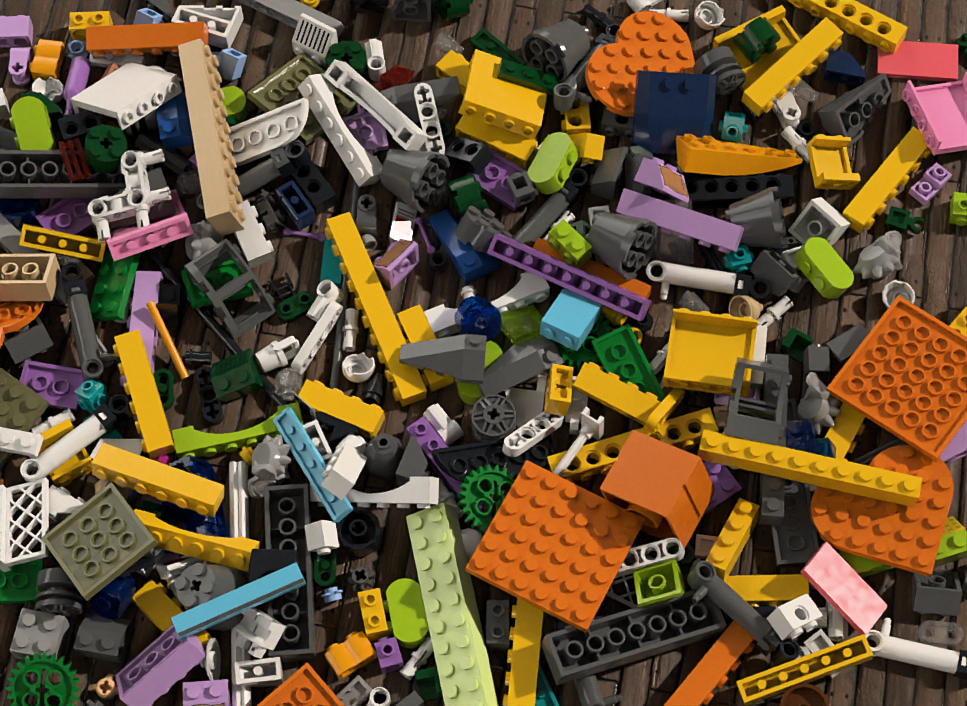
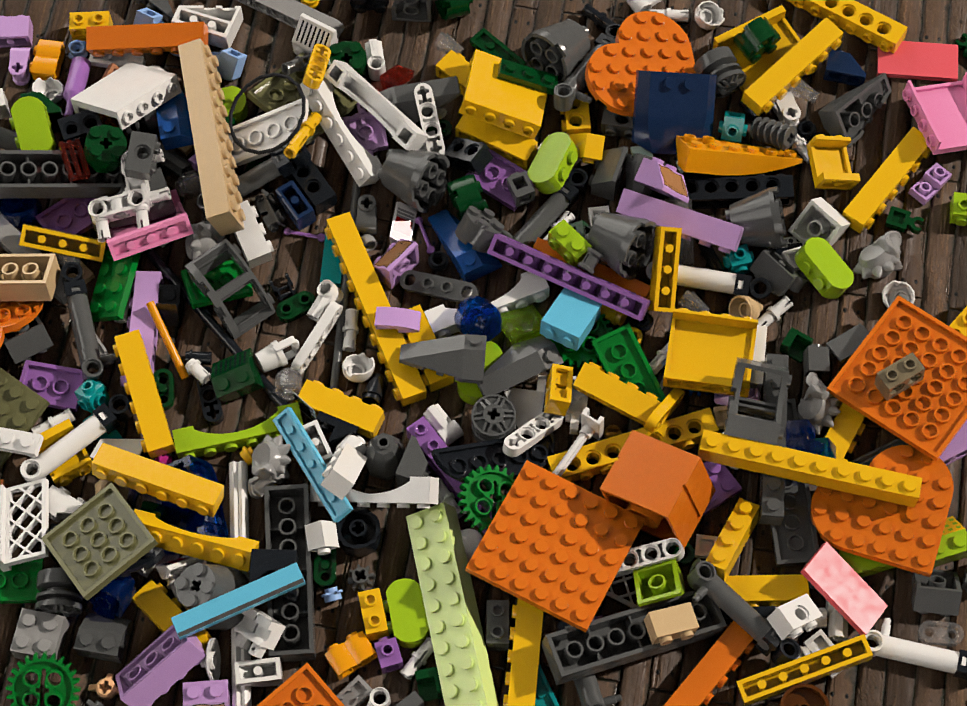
none -> dark grey brick [124,131,161,181]
none -> white pin [185,358,211,385]
none -> black piece [229,73,306,155]
none -> dark grey axle [281,53,311,75]
none -> yellow pin [283,112,322,159]
none -> yellow beam [302,44,331,89]
none -> lavender slope [374,307,421,333]
none -> dark grey plate [400,270,479,304]
none -> dark grey bush [577,247,604,275]
none -> pearl gold hinge [604,425,621,439]
none -> tan brick [644,602,699,646]
none -> yellow brick [648,226,682,313]
none -> dark grey piece [750,116,797,150]
none -> dark tan brick [874,352,925,401]

